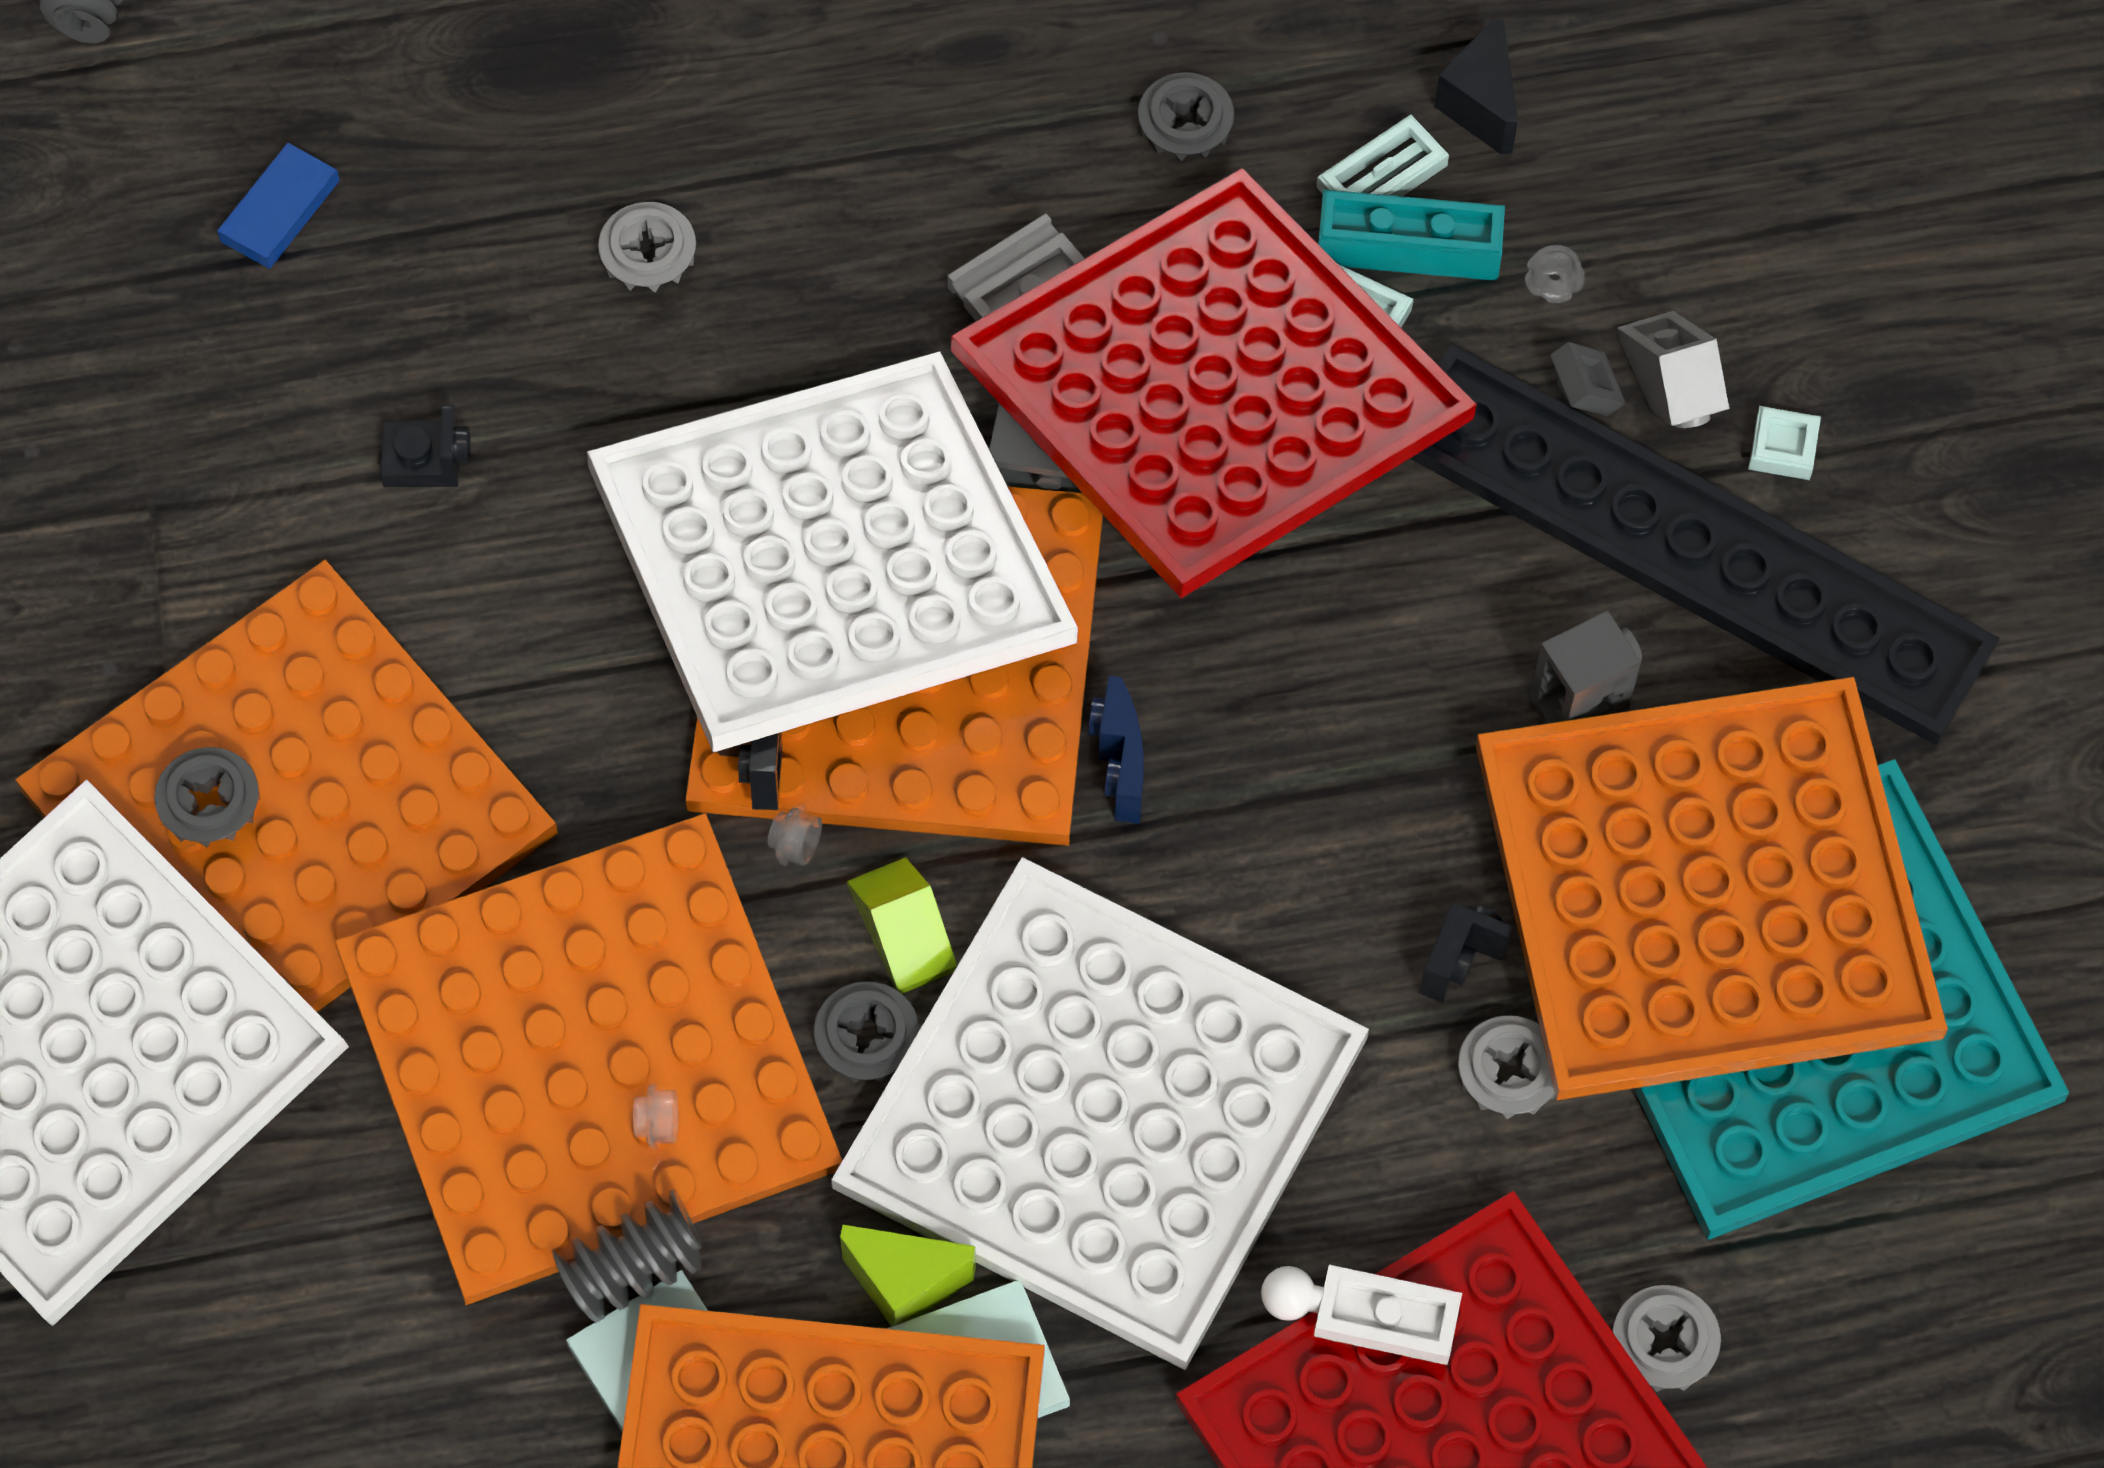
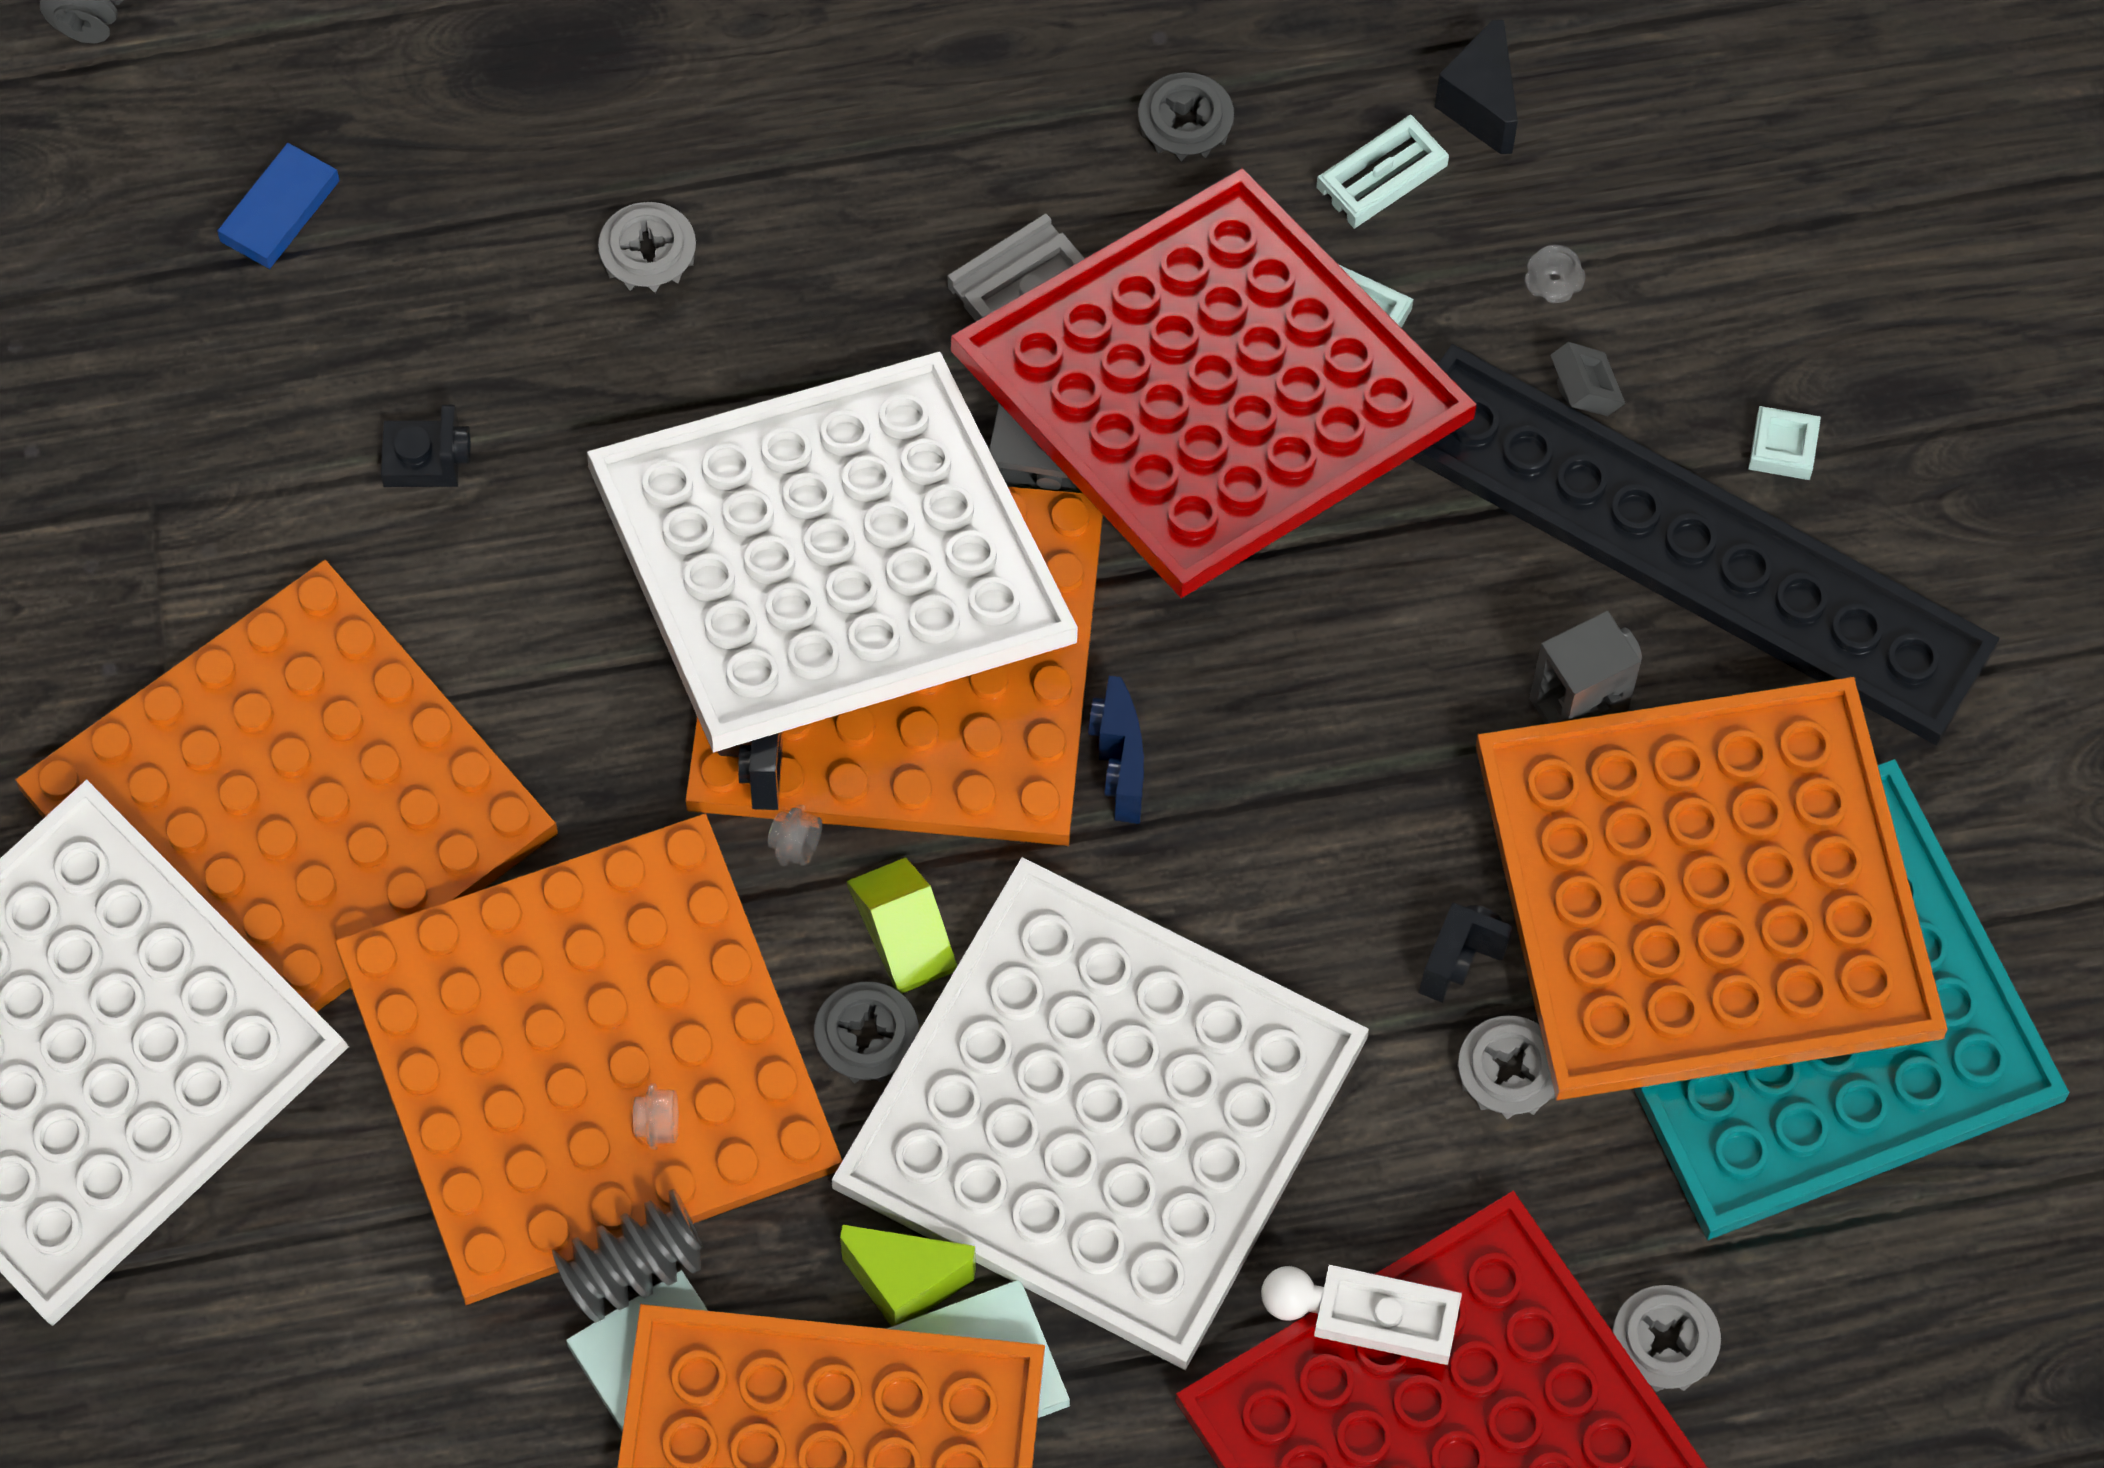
dark grey gear [155,747,261,848] -> none
teal slope [1318,189,1505,280] -> none
light grey slope [1617,311,1729,428] -> none

